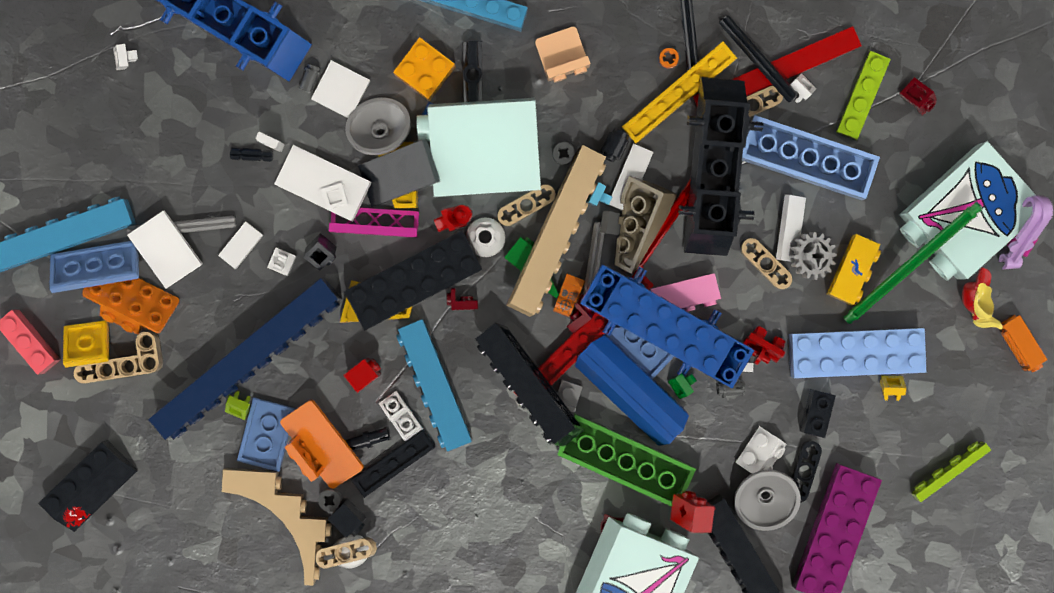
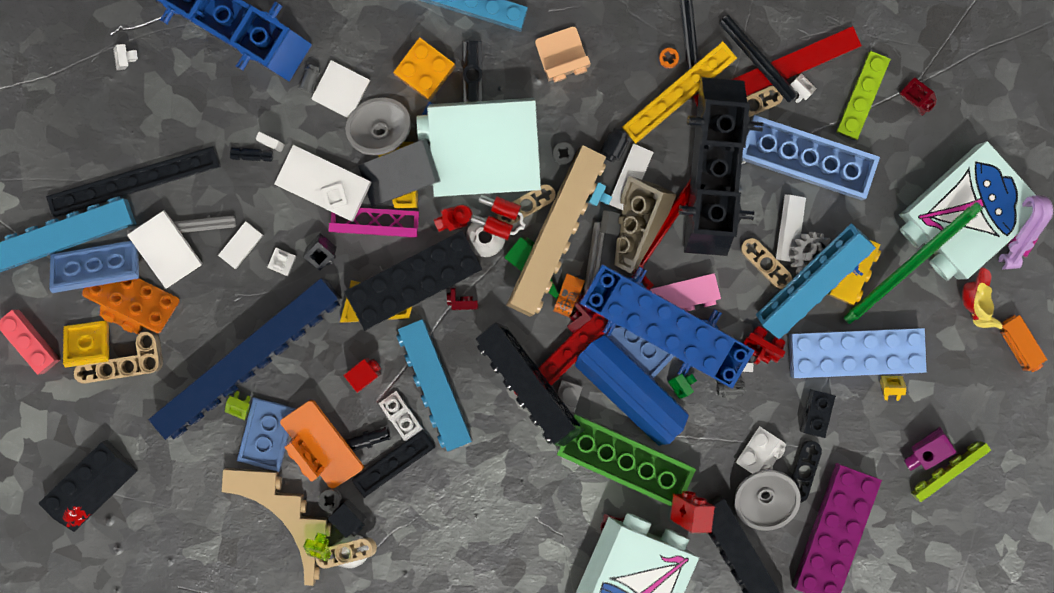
none -> black tile [46,146,221,217]
none -> clear neon green tile [303,533,331,562]
none -> red piece [471,195,526,241]
none -> dark azure brick [756,223,875,339]
none -> magenta torso [904,427,957,471]

